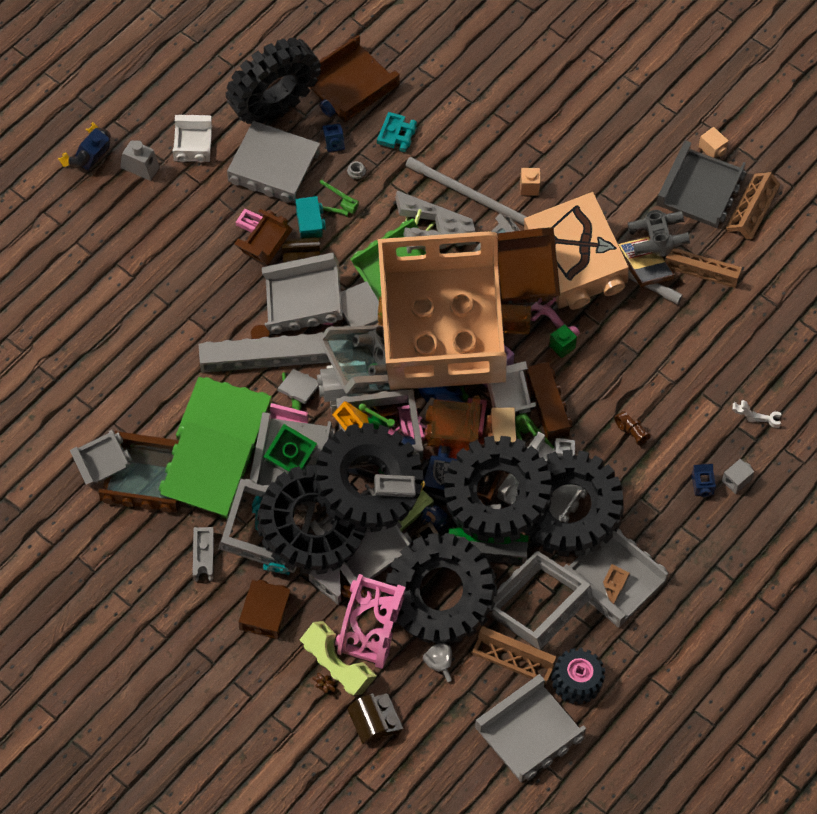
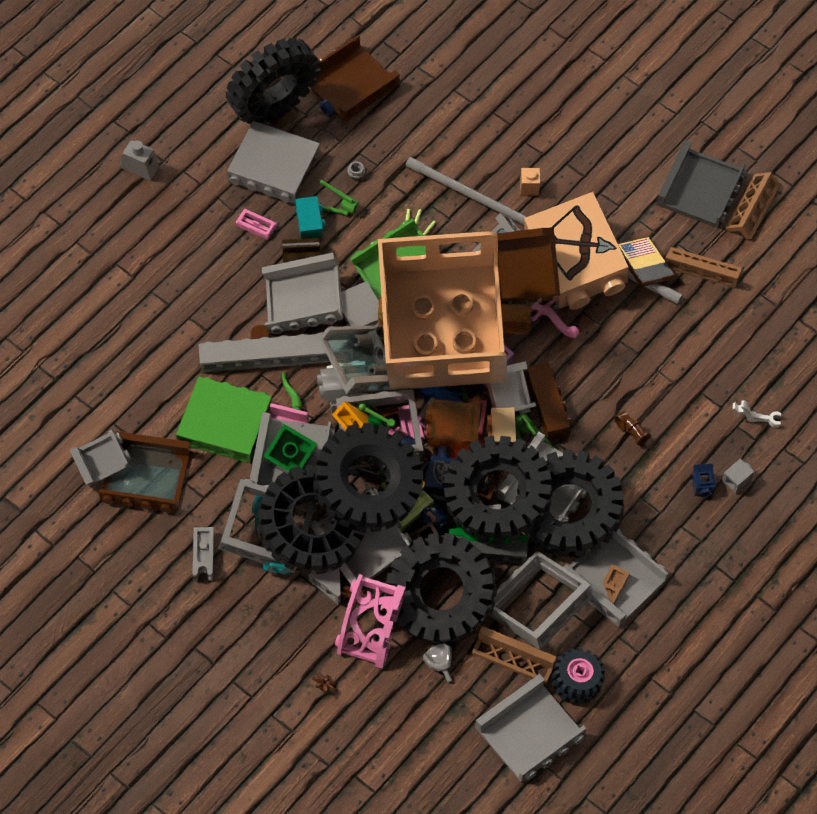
dark blue torso [58,122,111,171] -> none
bright green panel [159,421,254,519] -> none
white panel [173,115,212,163] -> none
reddish brown panel [234,209,293,266] -> none
reddish brown panel [238,580,291,640] -> none
light grey piece [277,369,319,404] -> none
yellowish green arch [300,621,377,696] -> none
dark blue bracket [322,123,345,152] -> none
dark brown brick [347,693,403,744] -> none
light grey tile [374,474,416,497] -> none
teal plate [377,112,417,152] -> none
light grey wing [395,191,476,253] -> none
green brick [549,324,577,359] -> none
light grey tile [555,438,575,457] -> none
dark grey piece [627,210,690,256] -> none
light nougat brick [698,127,729,158] -> none

